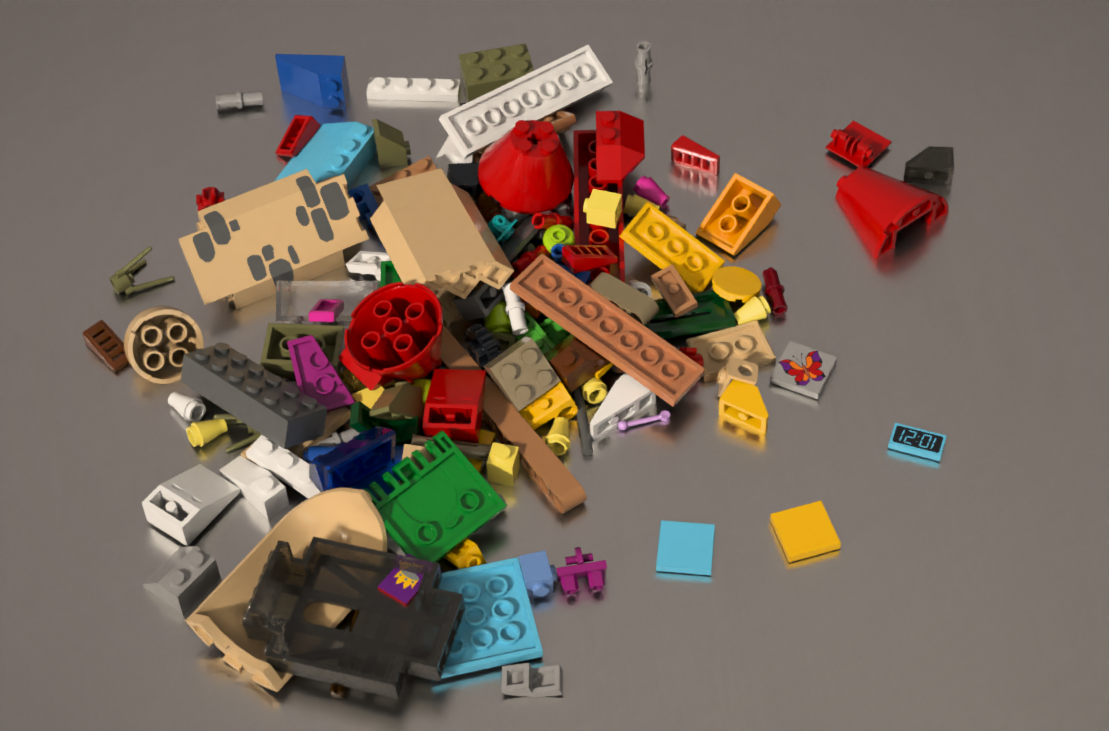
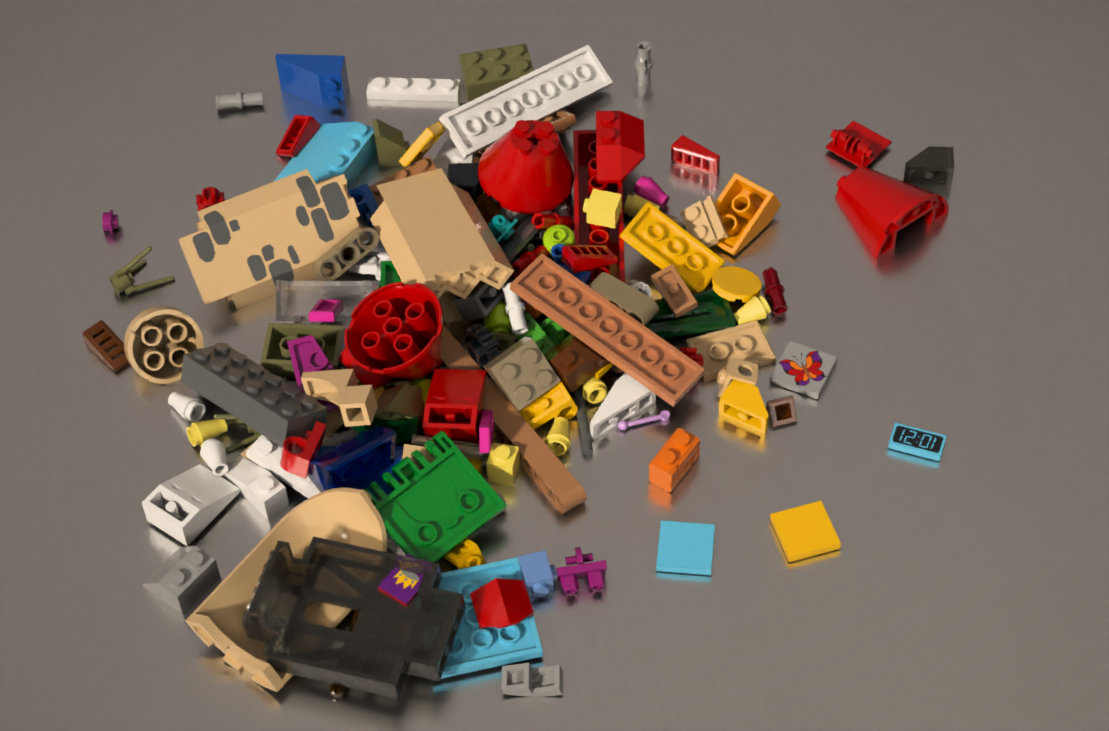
none -> magenta plate [102,210,119,233]
none -> white cone [200,438,228,476]
none -> red plate [280,421,326,479]
none -> tan arch [301,369,378,427]
none -> dark tan beam [314,226,379,281]
none -> yellow tile [399,121,446,167]
none -> red slope [470,578,534,628]
none -> dark pink tile [479,410,494,453]
none -> orange brick [649,428,700,492]
none -> tan plate [679,195,729,248]
none -> reddish brown slope [766,395,798,427]

